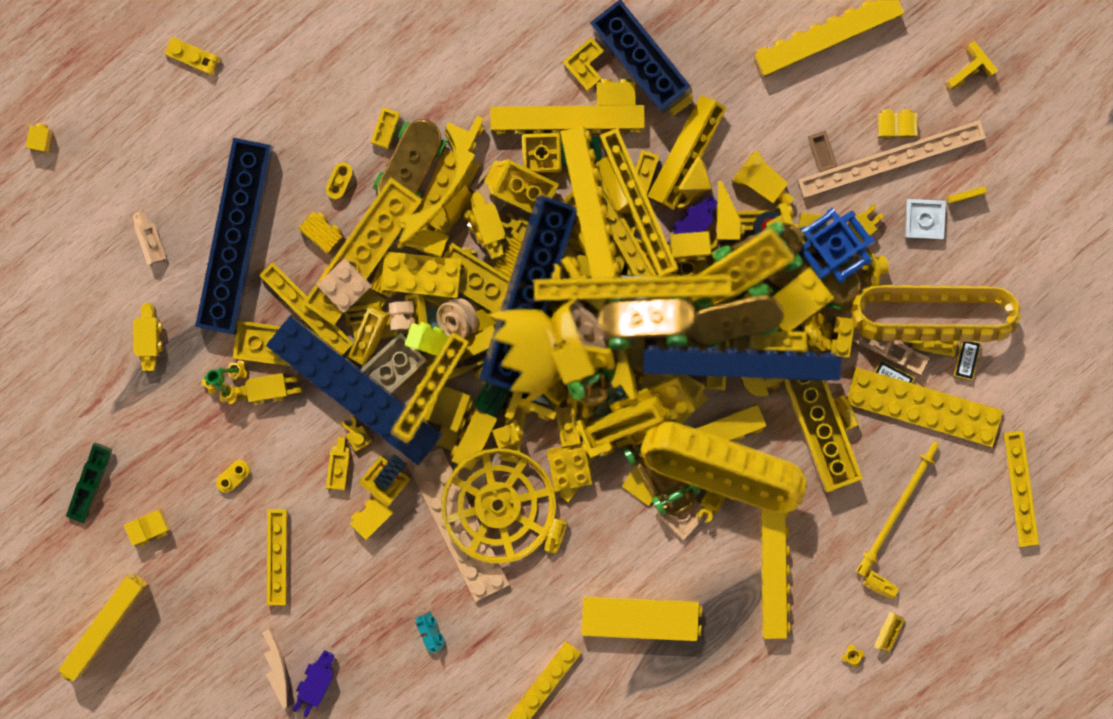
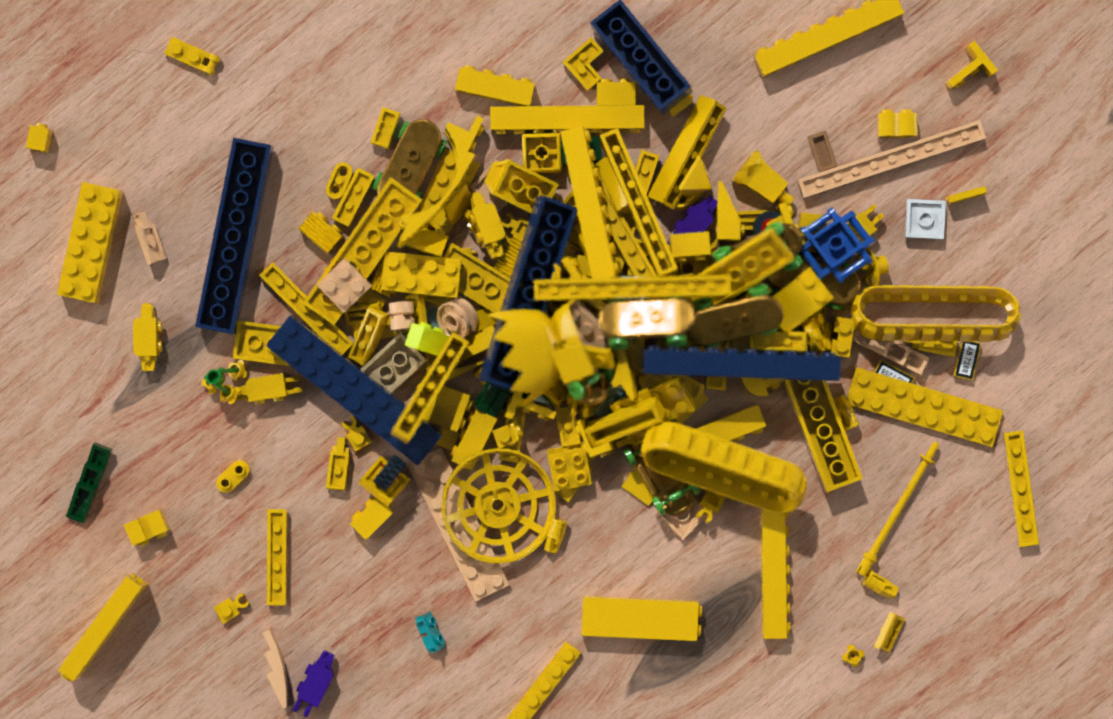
none -> yellow brick [57,182,124,304]
none -> yellow plate [213,593,250,624]
none -> yellow plate [332,167,375,227]
none -> yellow brick [455,65,535,106]

